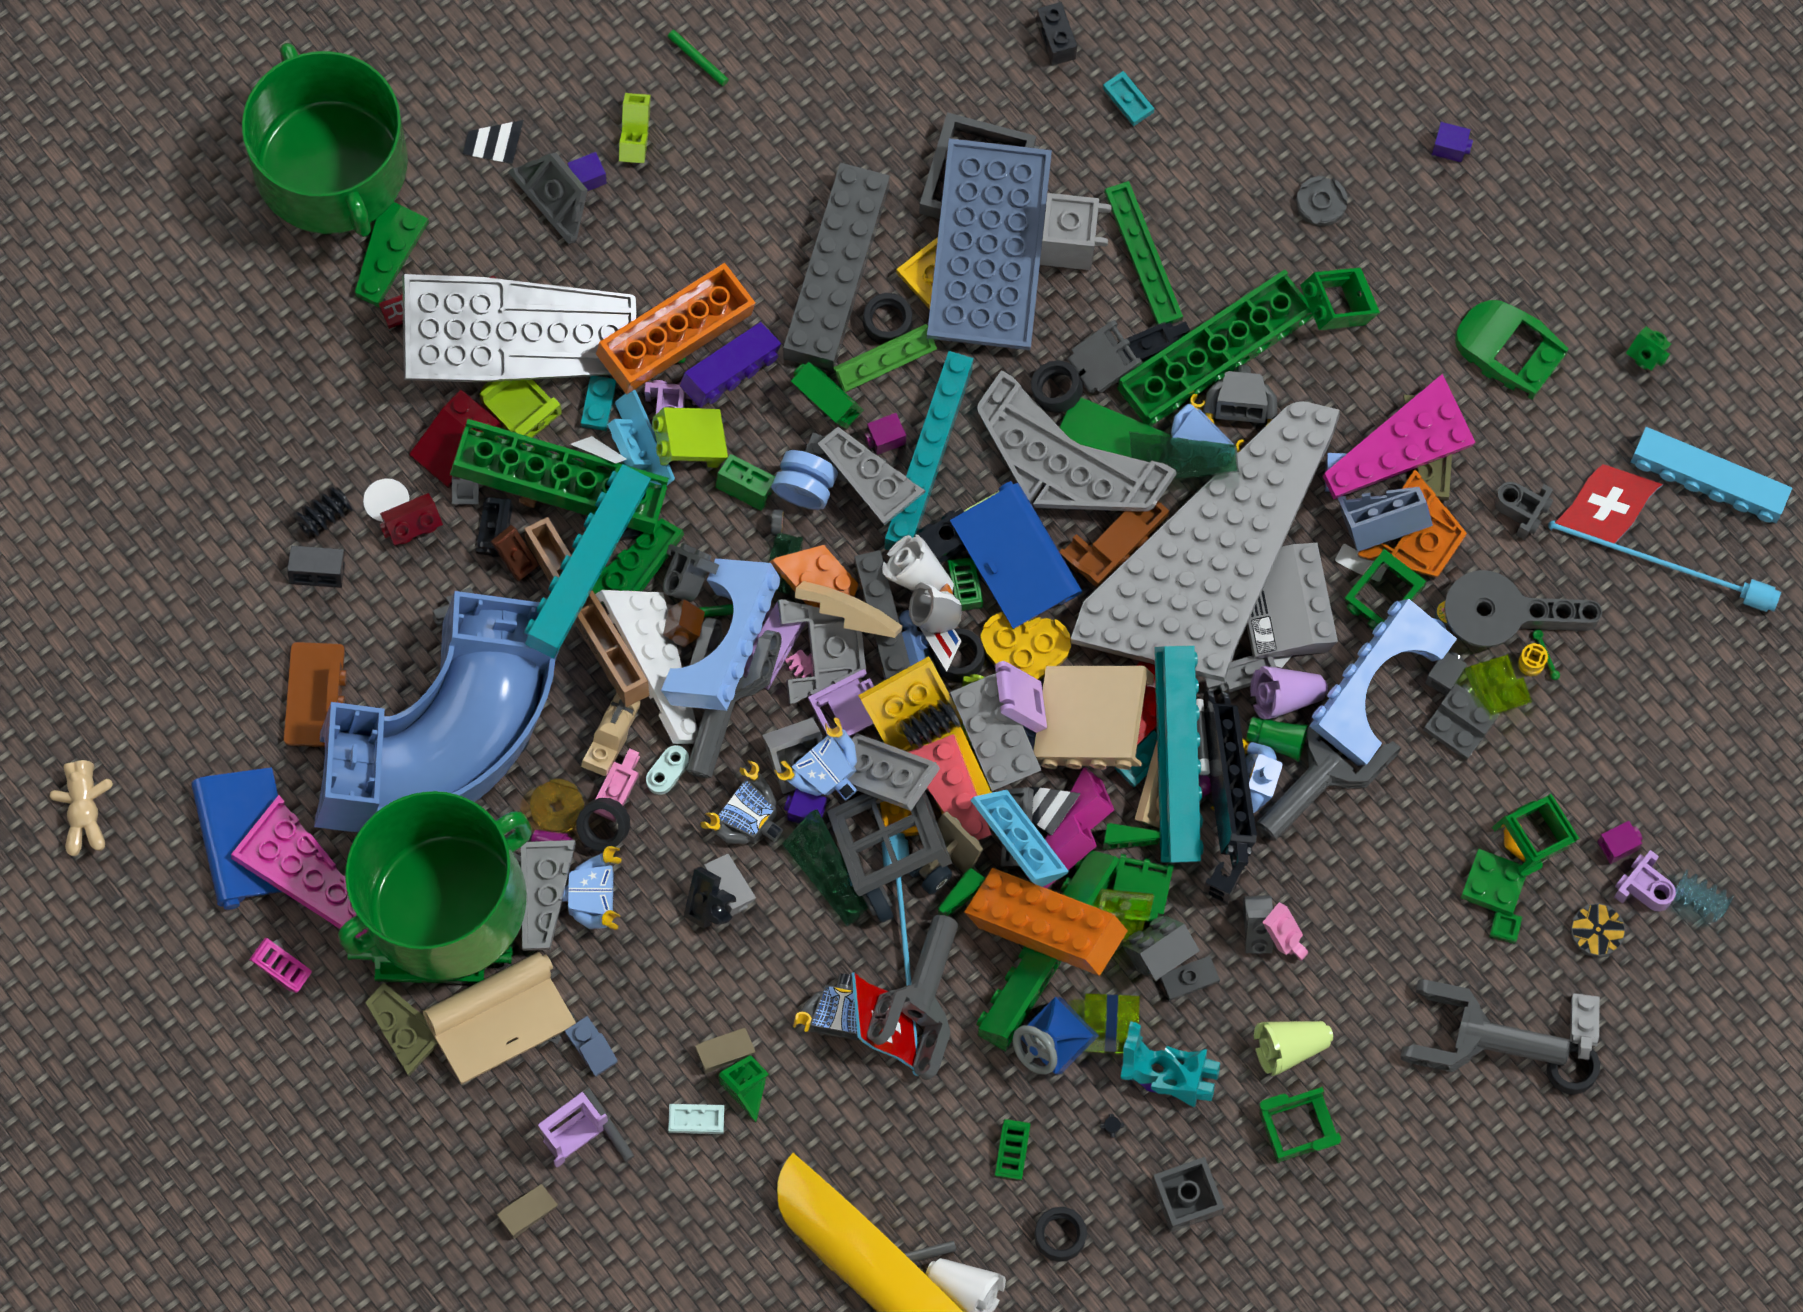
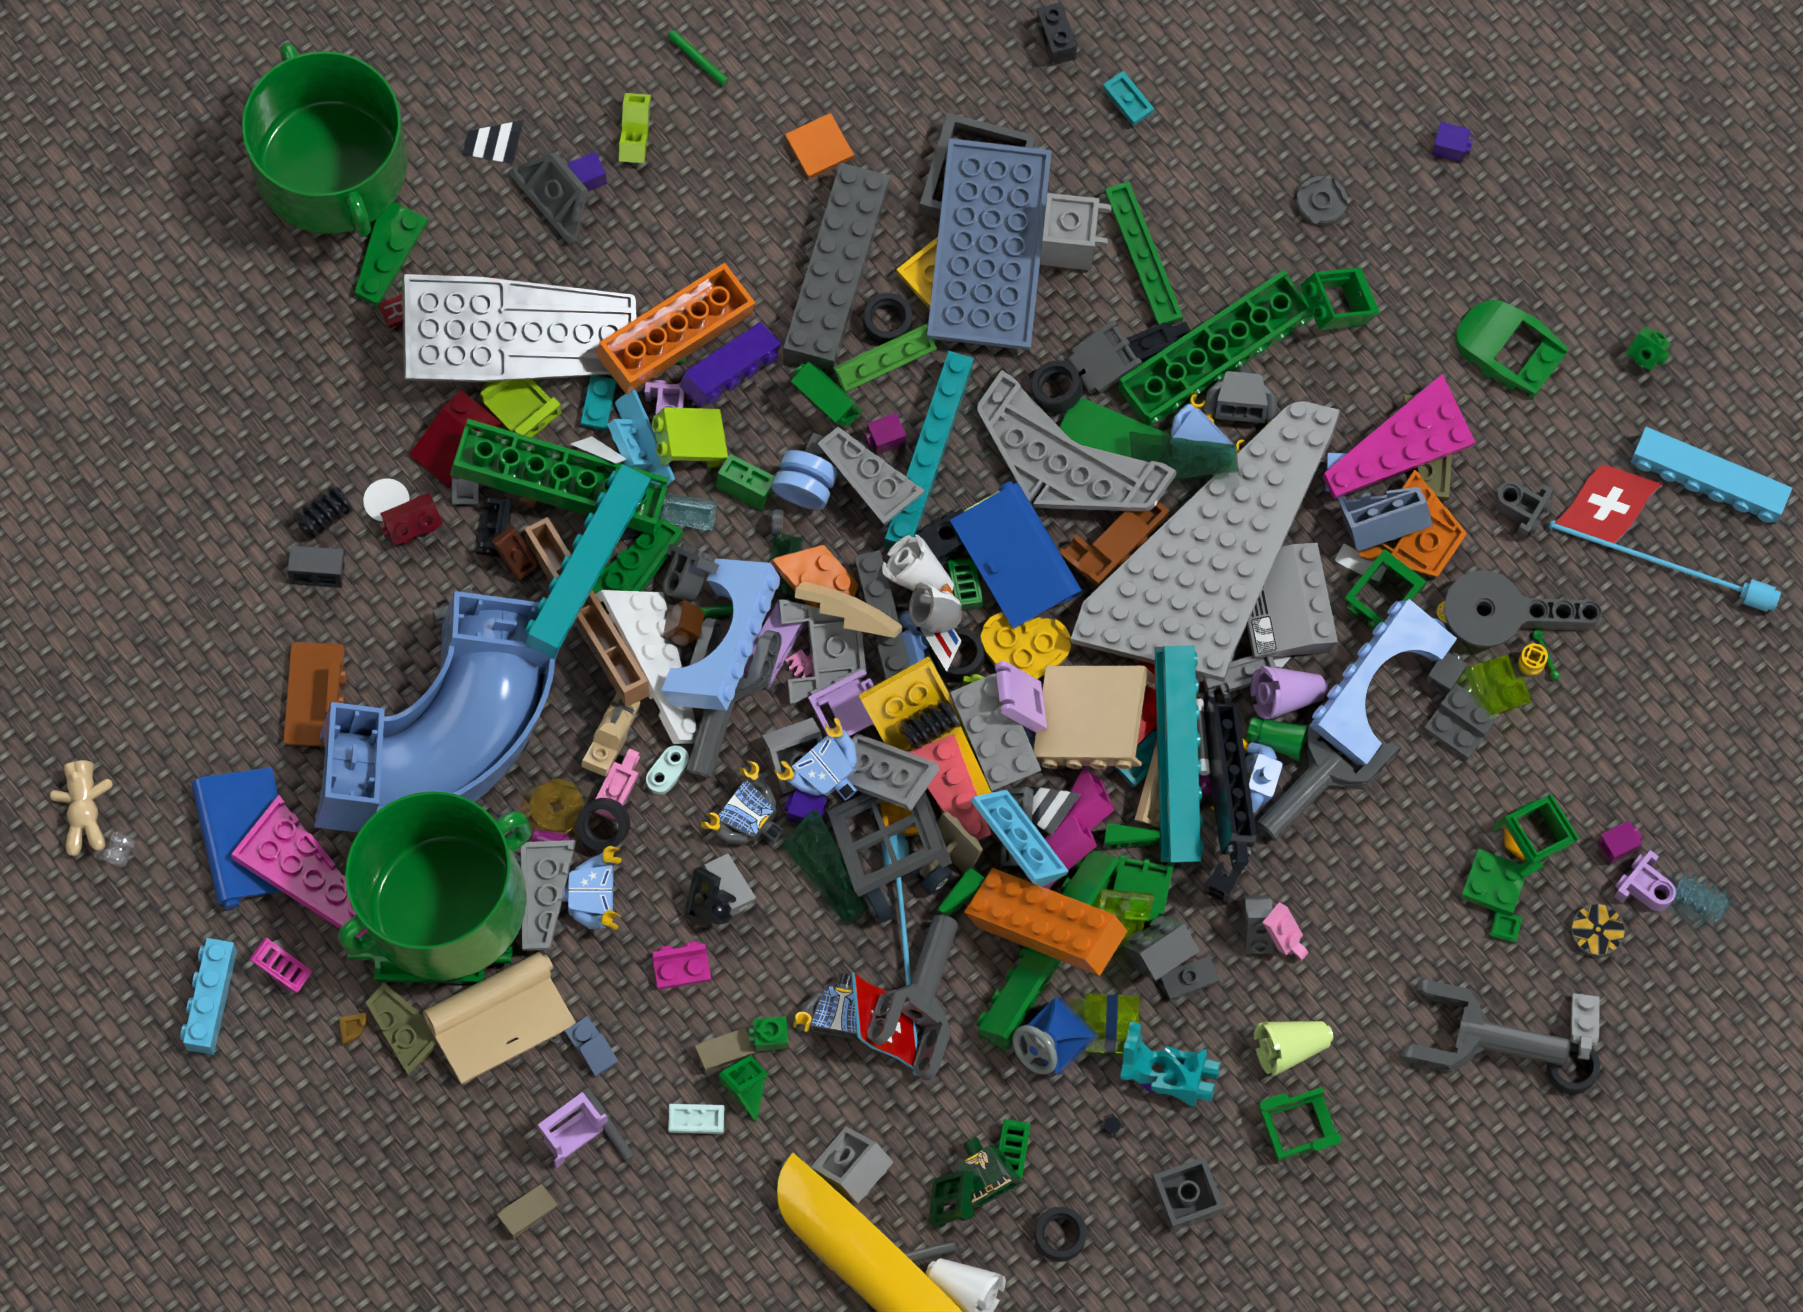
none -> clear wheel [101,832,136,868]
none -> medium azure brick [180,938,237,1055]
none -> pearl gold tile [339,1013,367,1046]
none -> dark pink bracket [652,941,711,990]
none -> clear light blue slope [662,493,719,531]
none -> green brick [749,1016,789,1052]
none -> orange tile [785,113,854,180]
none -> light grey slope [811,1126,893,1203]
none -> dark green plate [929,1170,974,1229]
none -> dark green torso [958,1137,1023,1208]

